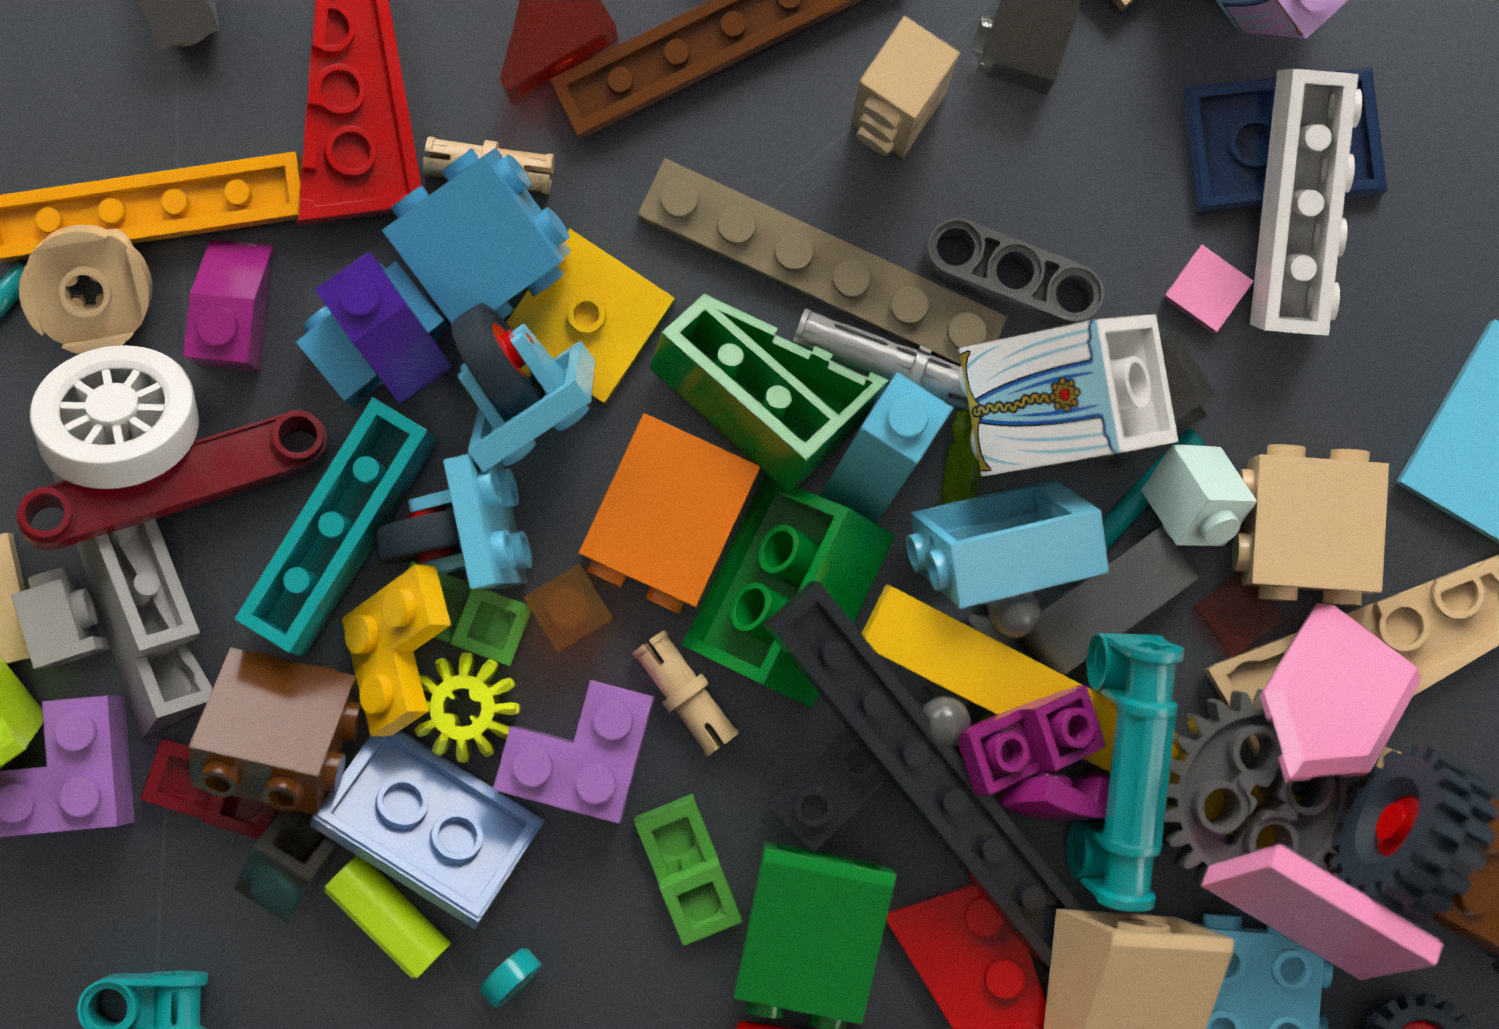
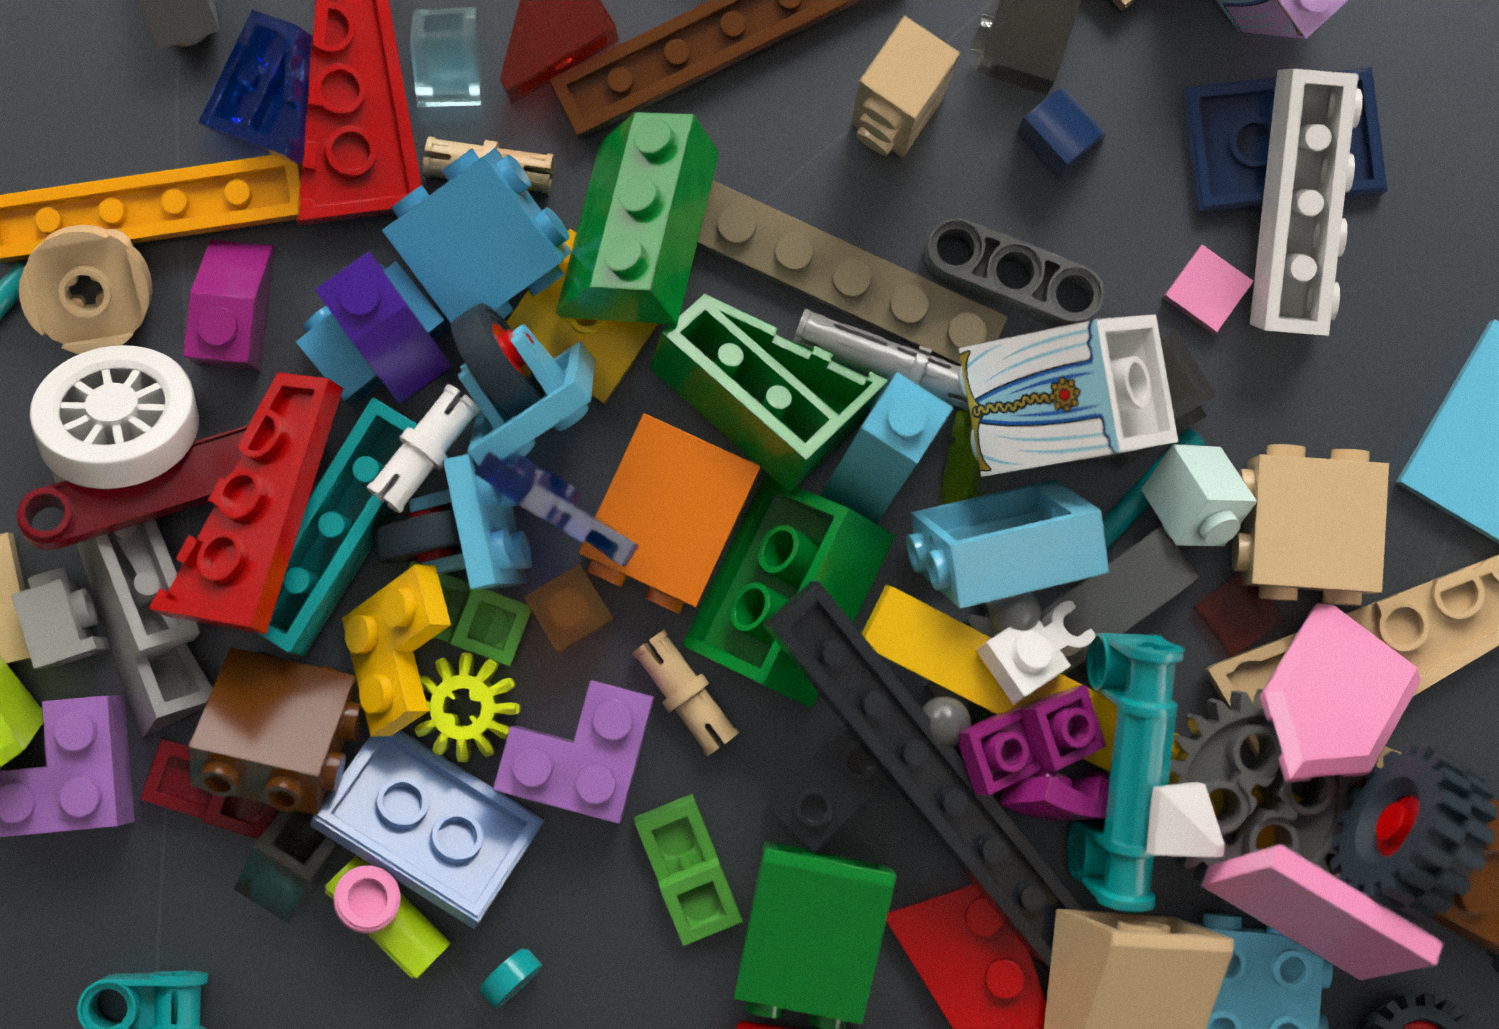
none -> red wing [149,372,343,635]
none -> clear blue wing [198,9,312,165]
none -> bright pink tile [333,865,400,934]
none -> white pin [367,384,481,513]
none -> clear light blue brick [409,7,481,107]
none -> clear blue wing [474,451,639,567]
none -> green slope [556,112,719,325]
none -> white plate [976,601,1096,705]
none -> dark blue brick [1016,87,1107,179]
none -> white slope [1147,782,1225,858]

